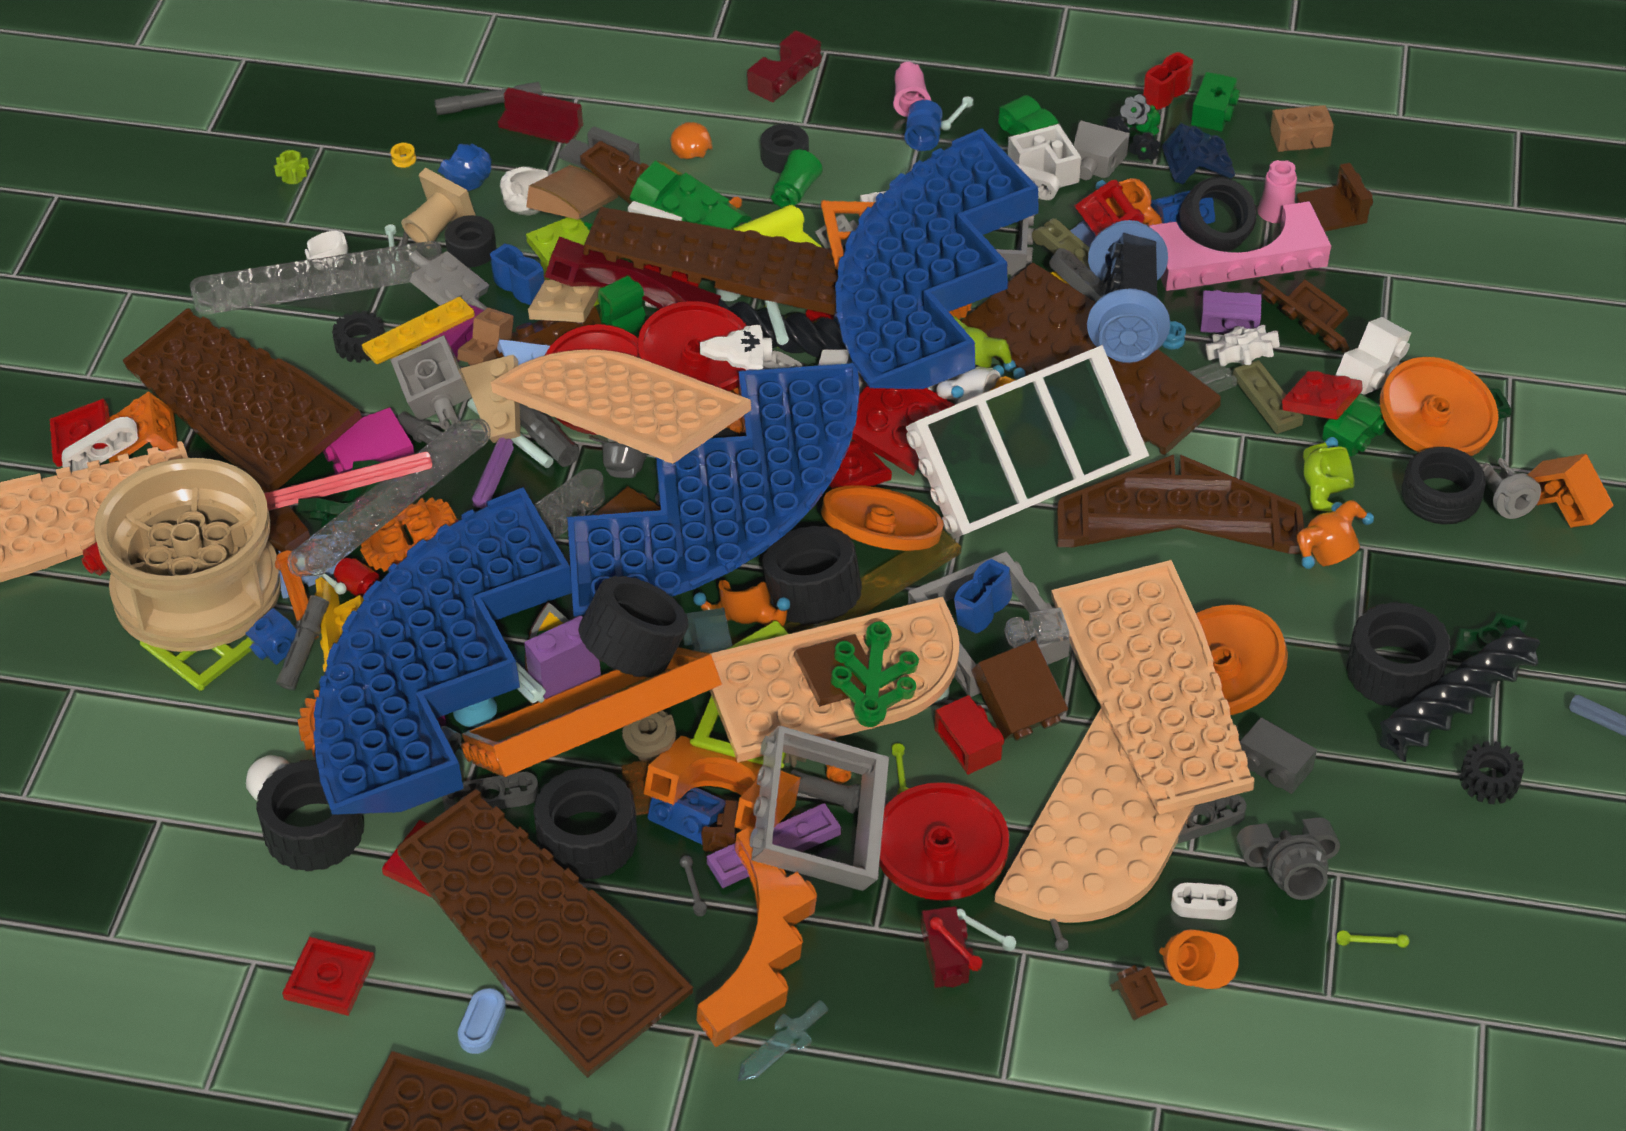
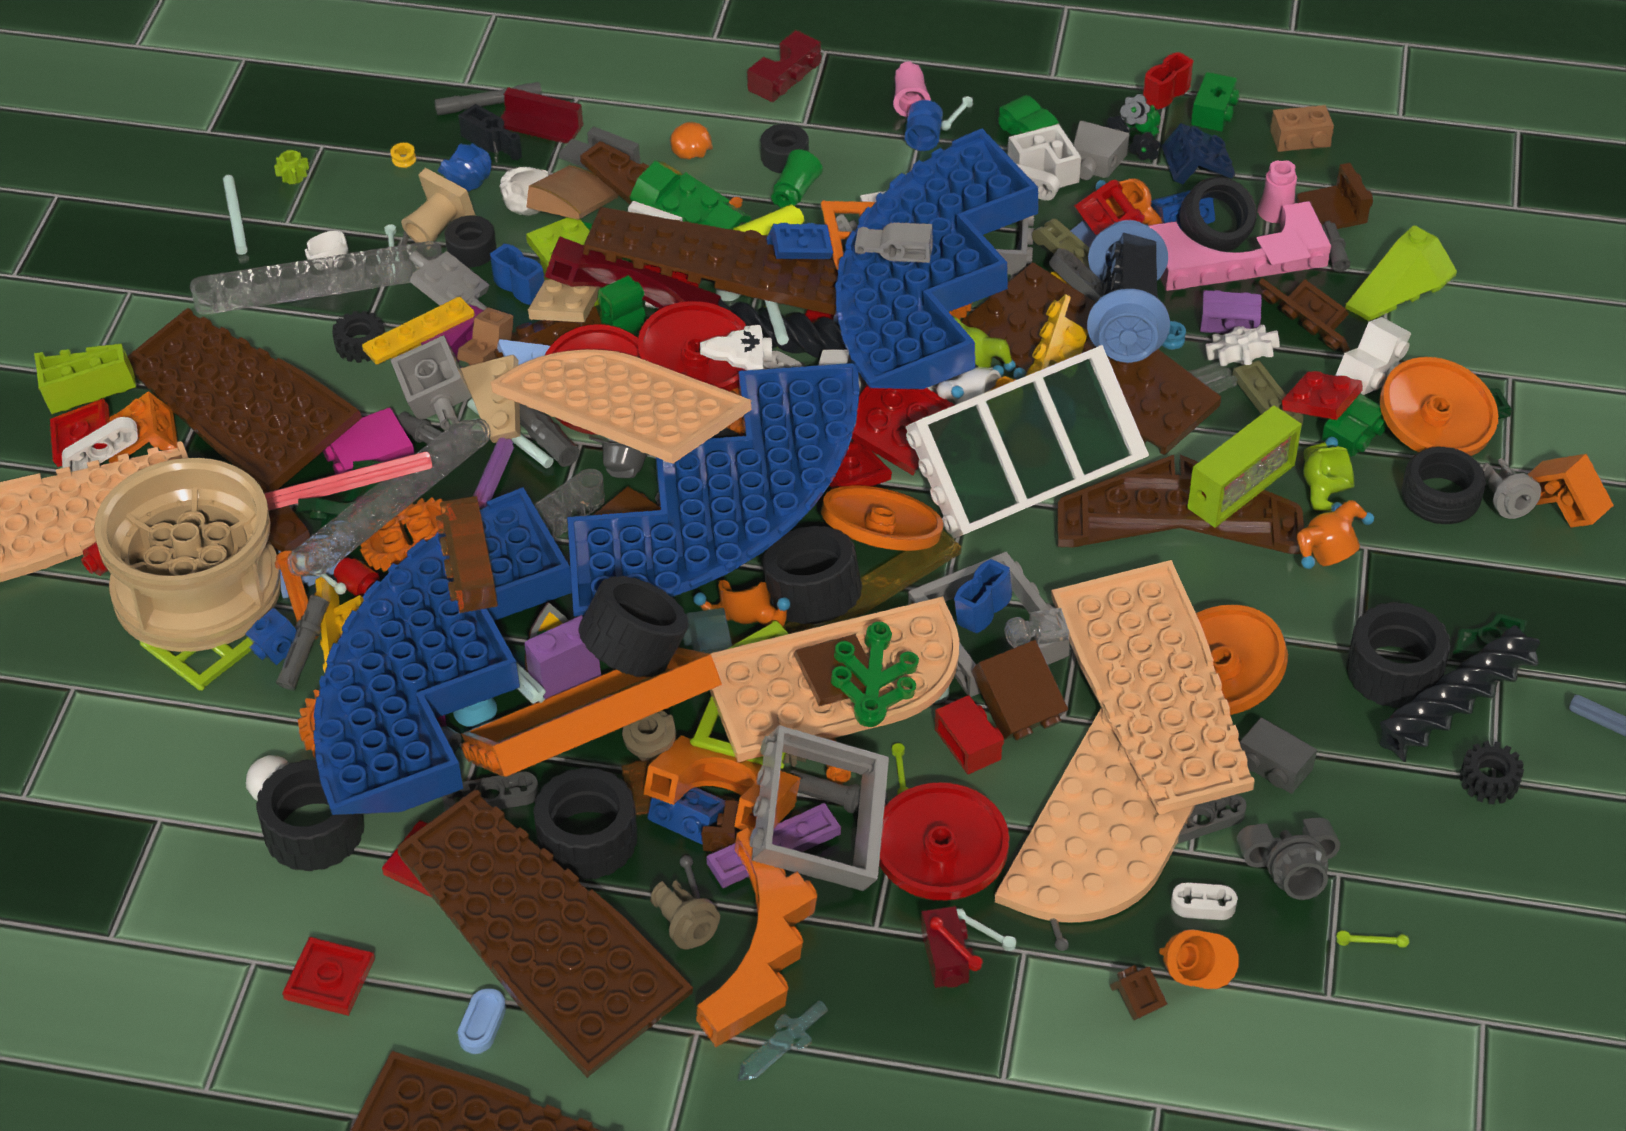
none -> lime wedge [34,344,136,414]
none -> light aqua bar [223,175,247,255]
none -> clear orange brick [436,496,498,613]
none -> black piece [459,104,522,161]
none -> dark tan piece [651,880,720,949]
none -> blue bracket [766,223,833,259]
none -> light grey piece [855,223,933,263]
none -> yellow bracket [1024,294,1088,393]
none -> lime brick [1188,405,1302,528]
none -> bright pink sticker [1256,229,1311,265]
none -> dark grey axle [1322,221,1350,272]
none -> lime wedge [1345,225,1457,321]

